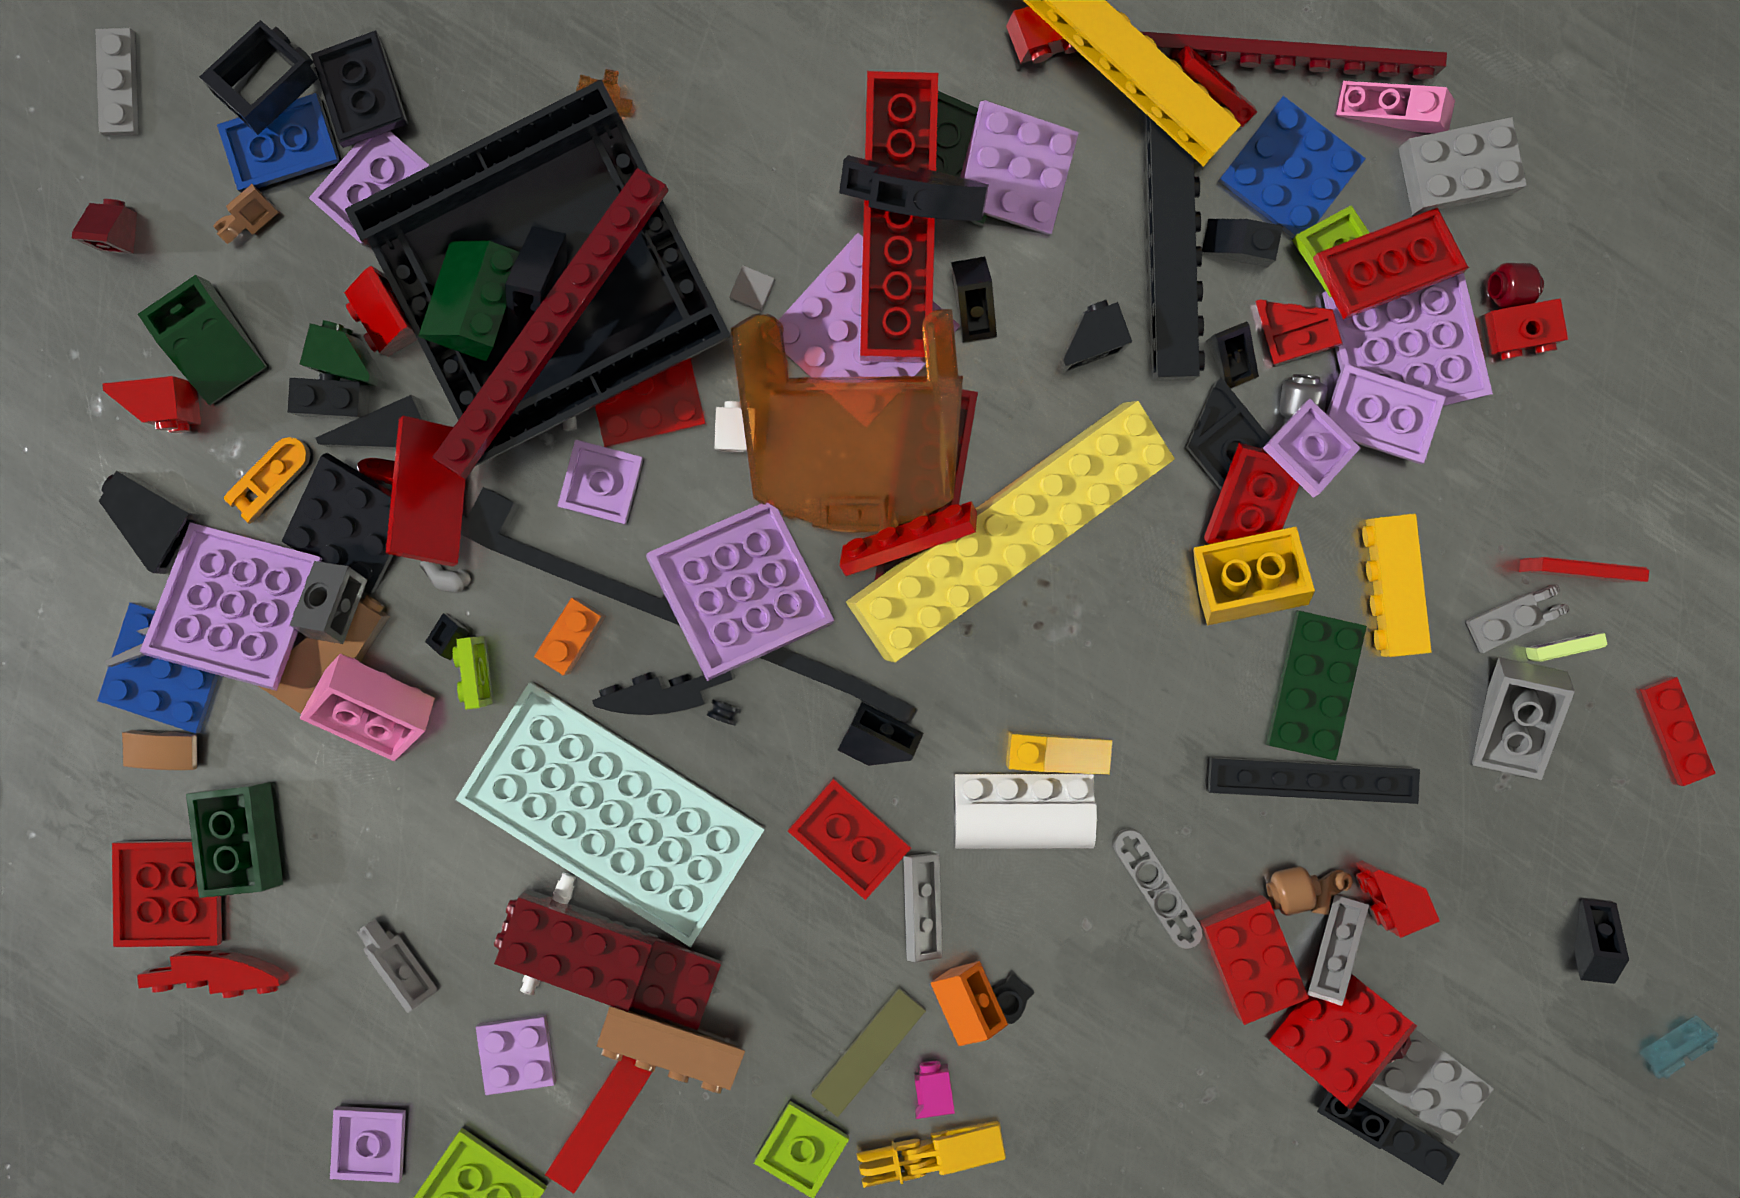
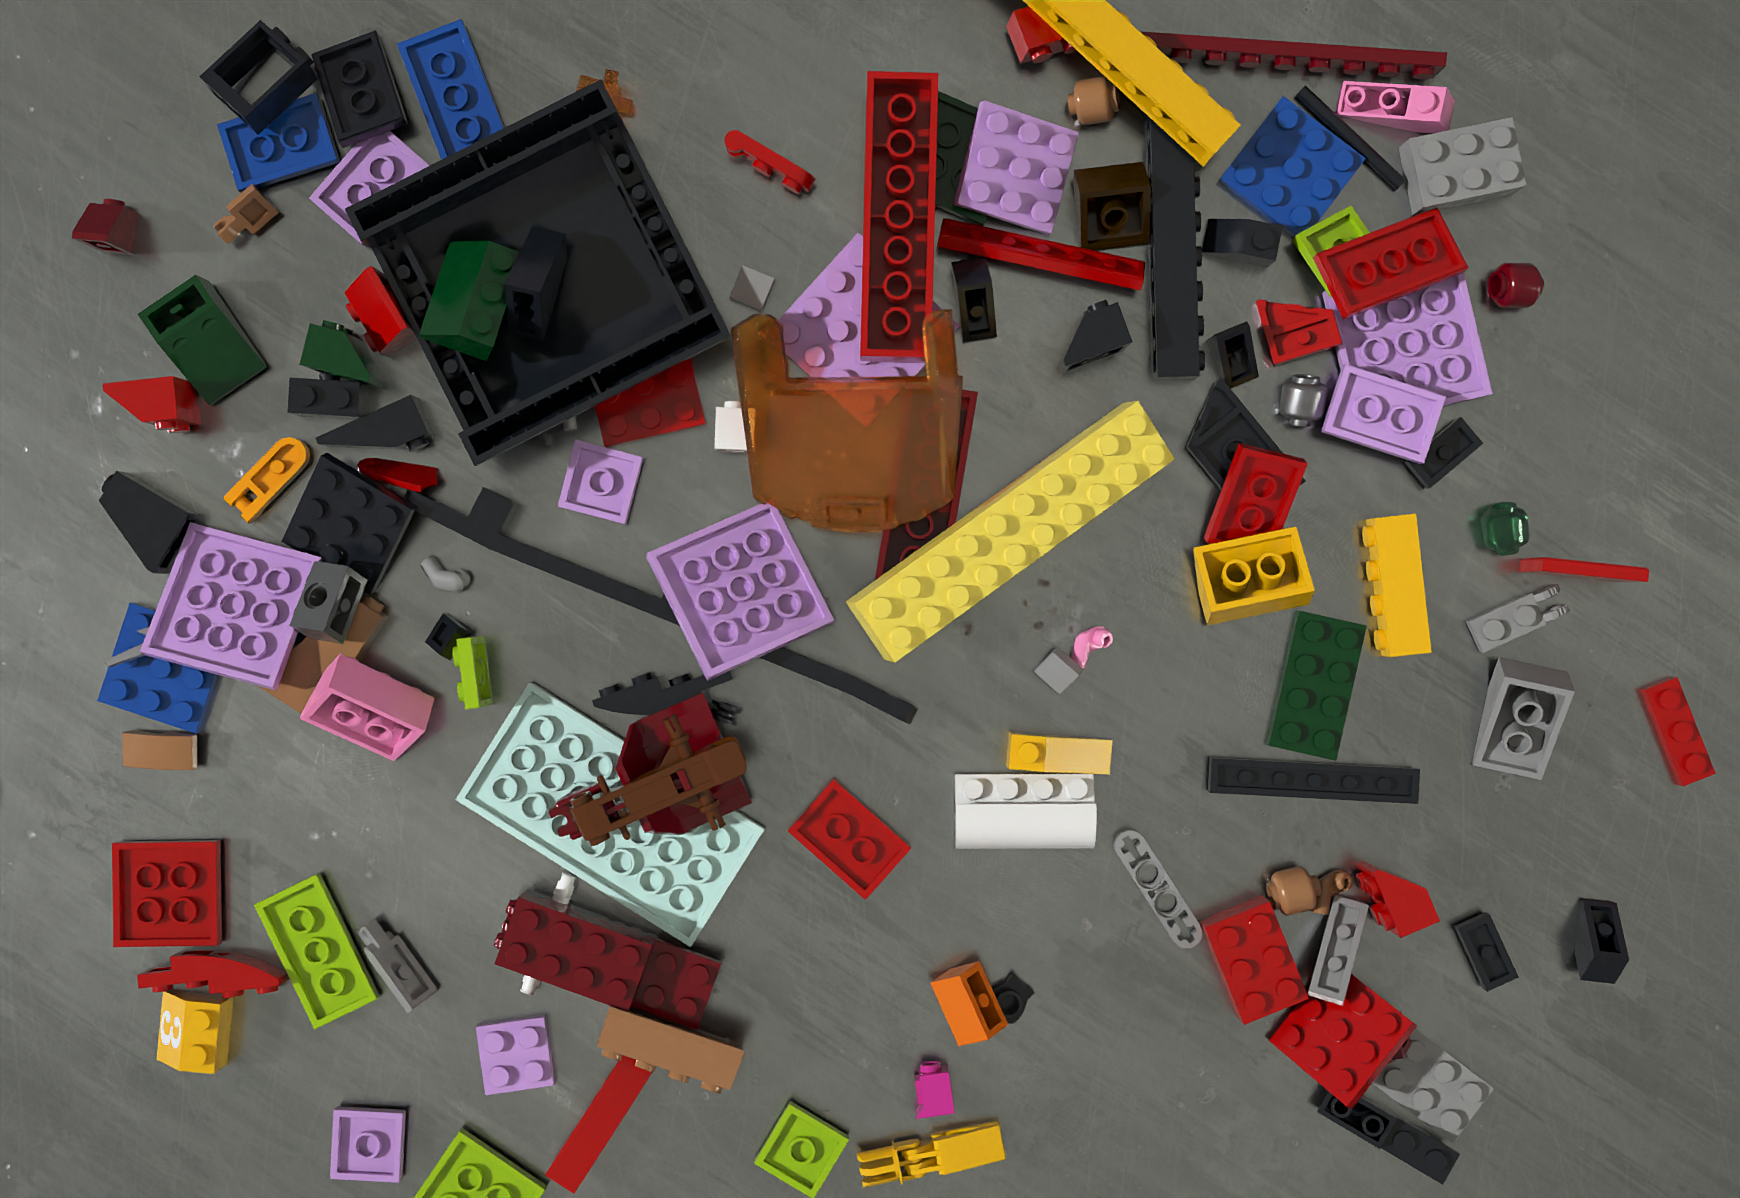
light grey plate [95,28,138,136] -> none
dark green slope [186,782,283,898] -> none
red tile [386,415,466,567] -> none
dark red plate [433,168,669,479] -> none
orange brick [534,598,606,676] -> none
olive tile [811,987,926,1118] -> none
black slope [838,702,924,766] -> none
black slope [839,155,989,221] -> none
red plate [839,501,977,576] -> none
light grey plate [903,853,943,962] -> none
red hinge [1177,45,1257,127] -> none
lavender plate [1263,399,1360,498] -> none
red brick [1481,298,1568,360] -> none
yellowish green tile [1525,632,1607,662] -> none
clear light blue hinge [1639,1015,1719,1079] -> none
none -> yellow slope [157,990,234,1074]
none -> lime plate [254,873,380,1030]
none -> blue plate [397,19,504,160]
none -> piece [548,692,752,846]
none -> red plate [724,130,816,194]
none -> red tile [937,218,1145,291]
none -> light grey tile [1034,646,1084,694]
none -> medium nougat head [1068,76,1120,125]
none -> bright pink arm [1070,626,1113,669]
none -> dark brown slope [1074,162,1150,250]
none -> black bar [1296,85,1406,190]
none -> black plate [1404,417,1484,489]
none -> black plate [1454,912,1519,992]
none -> clear green head [1480,502,1530,556]

